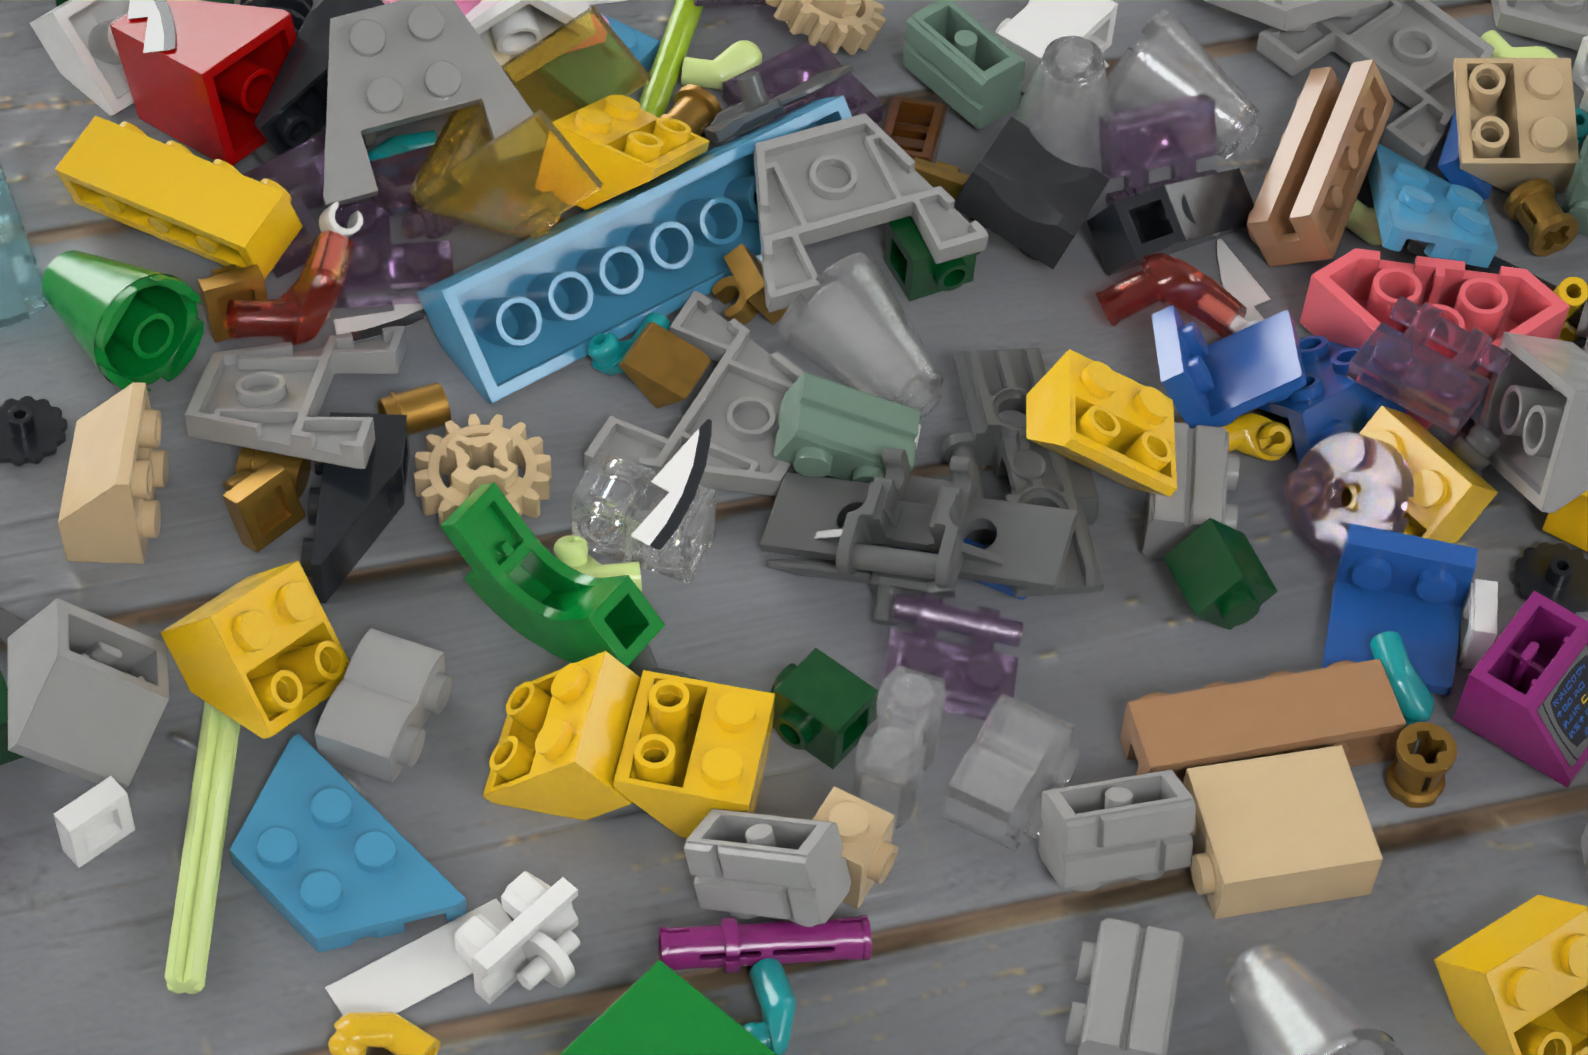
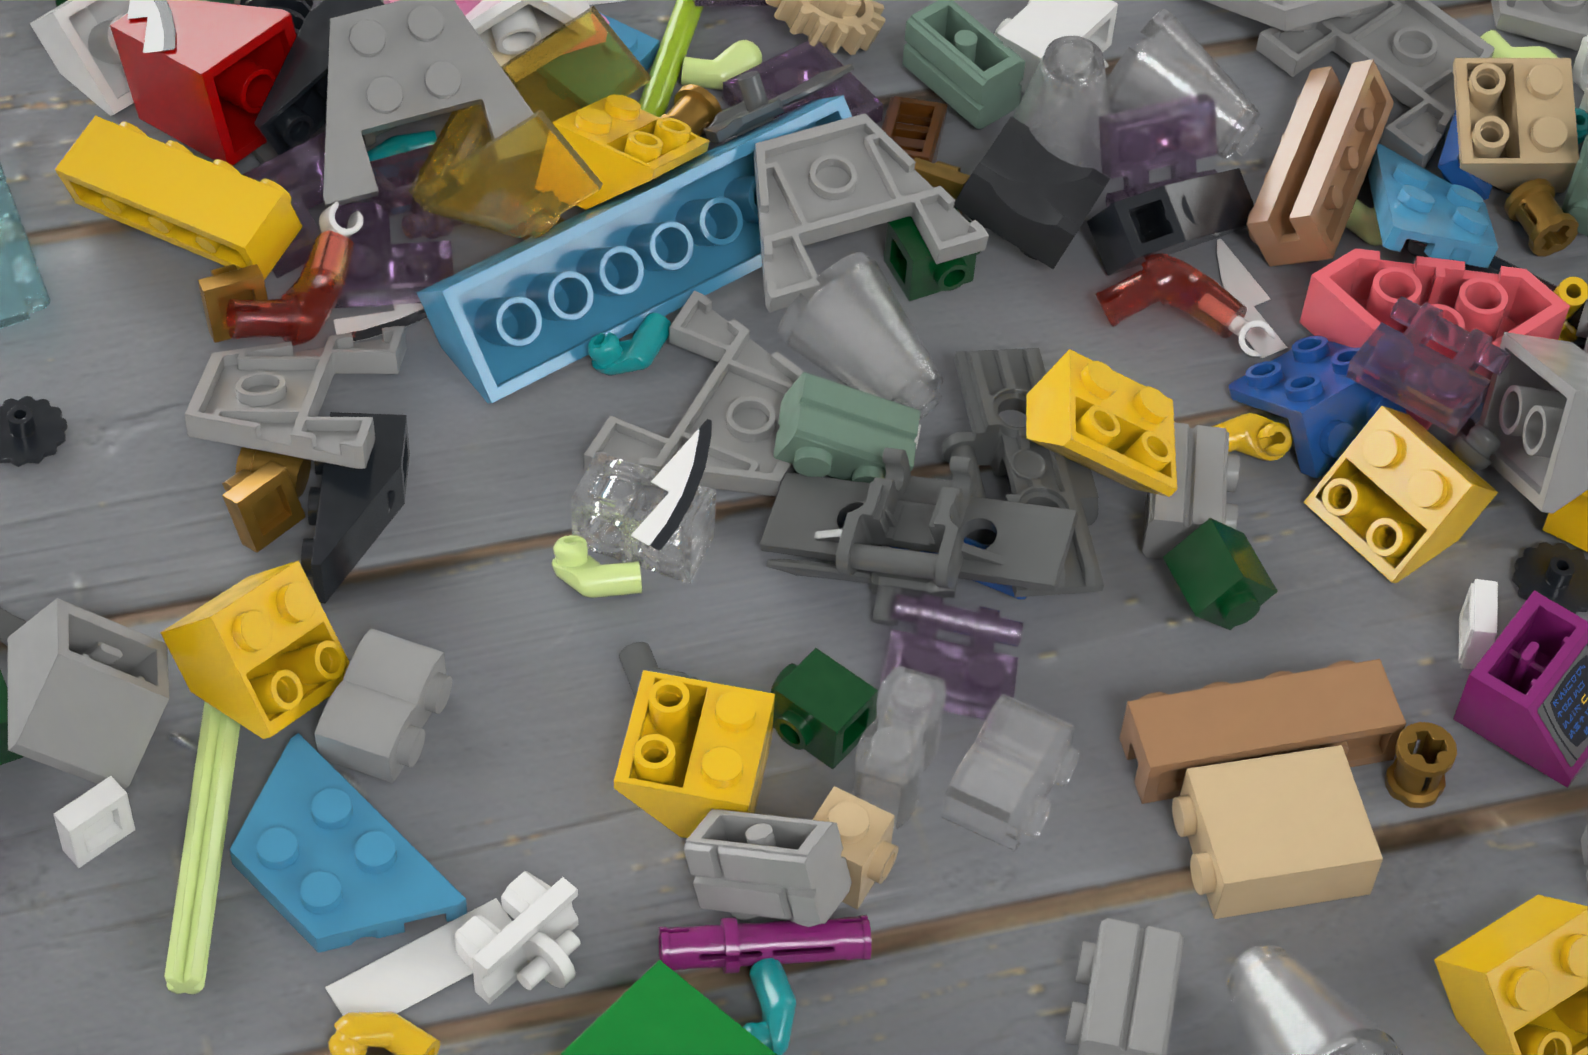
green cone [42,250,204,391] -> none
tan slope [58,383,169,564] -> none
pearl gold piece [377,382,451,436] -> none
tan gear [413,414,552,529] -> none
green arch [440,482,665,667] -> none
yellow slope [482,651,641,821] -> none
pearl gold slope [618,322,711,408] -> none
pearl gold tile [712,243,793,325] -> none
light grey brick [1039,770,1196,891] -> none
blue bracket [1152,305,1307,429] -> none
plate [1285,432,1414,559] -> none
blue bracket [1321,523,1478,695] -> none
teal arm [1370,631,1434,729] -> none

